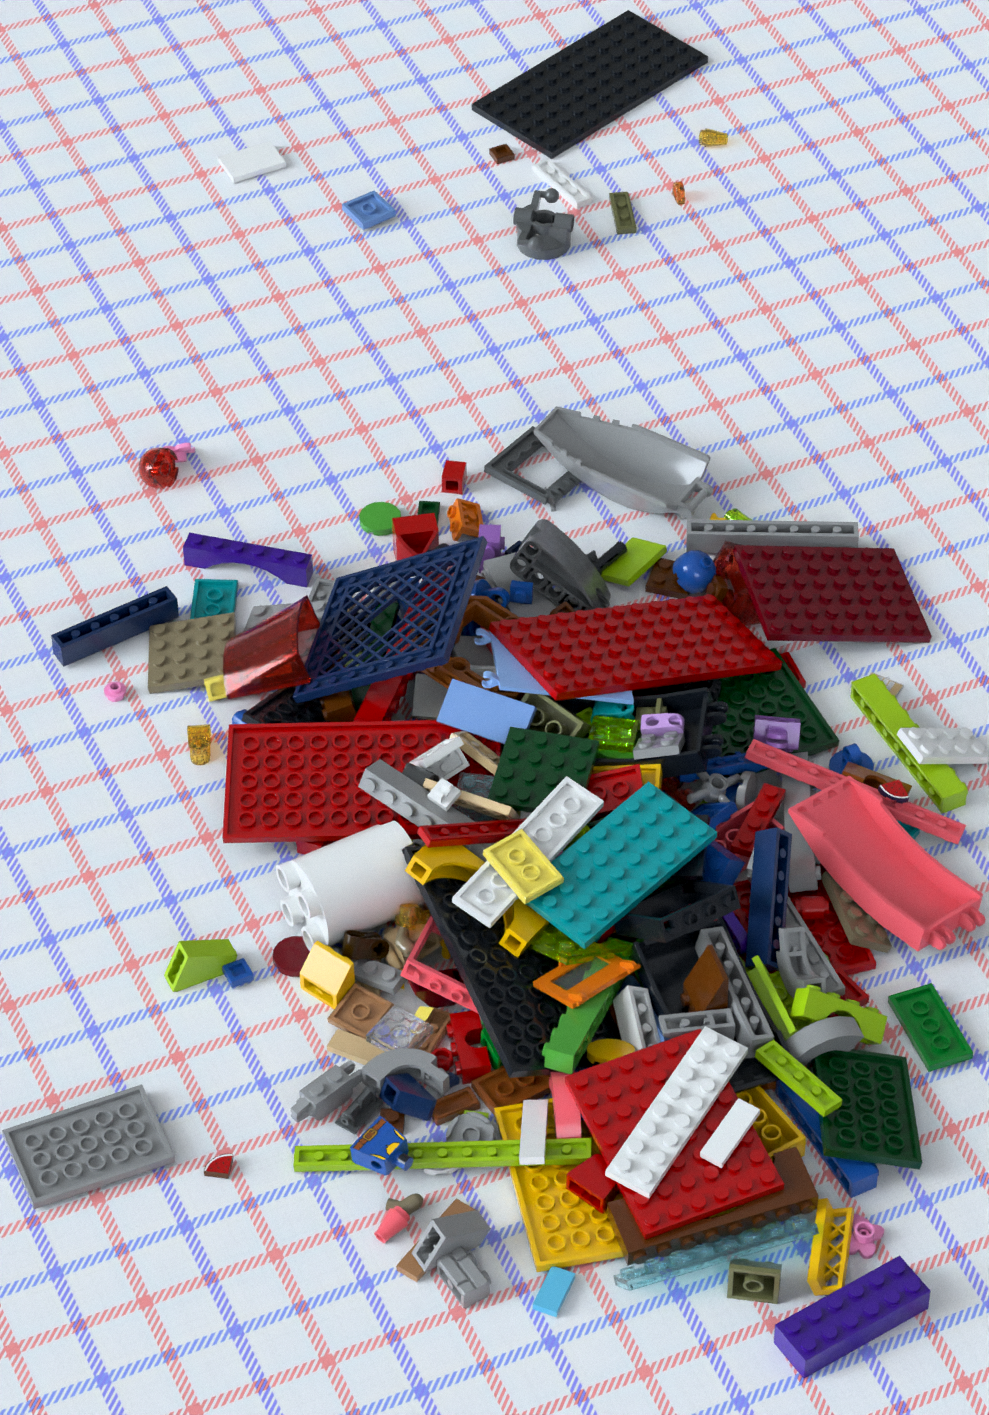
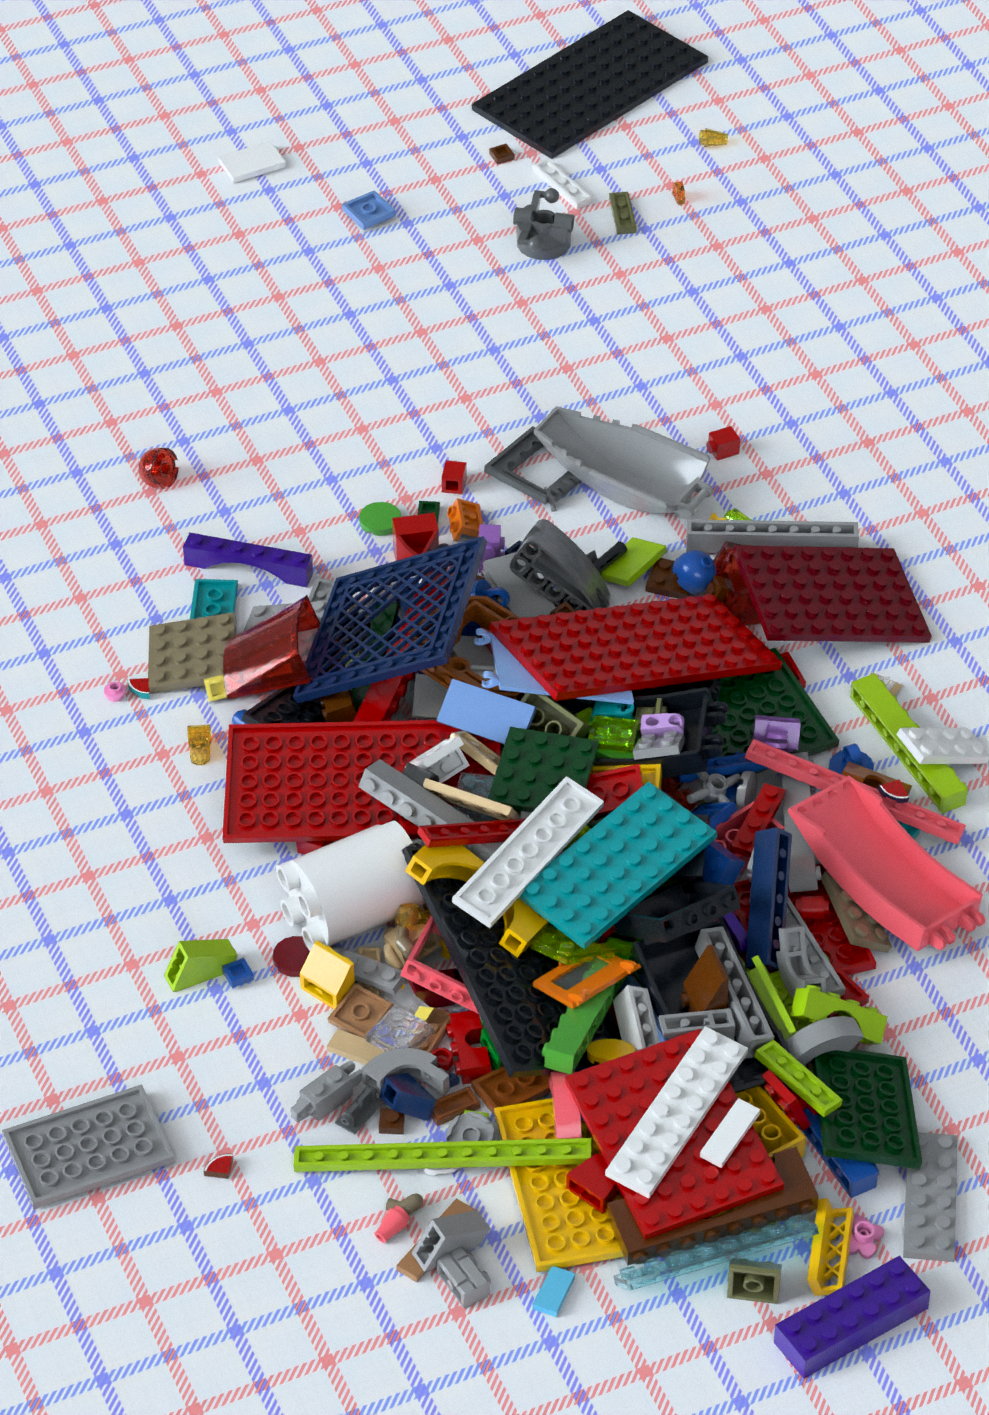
dark blue brick [51,586,179,667] -> none
bright pink animal [162,443,195,463] -> none
dark brown piece [341,930,389,960] -> none
blue torso [350,1116,413,1175] -> none
white tile [428,778,461,812] -> none
light yellow tile [483,829,564,904] -> none
blue plate [510,580,533,604] -> none
white tile [519,1099,548,1165] -> none
green plate [888,983,973,1072] -> none
none -> tile [127,678,150,699]
none -> red brick [706,426,740,461]
none -> red plate [762,1070,818,1131]
none -> light grey plate [903,1132,958,1262]

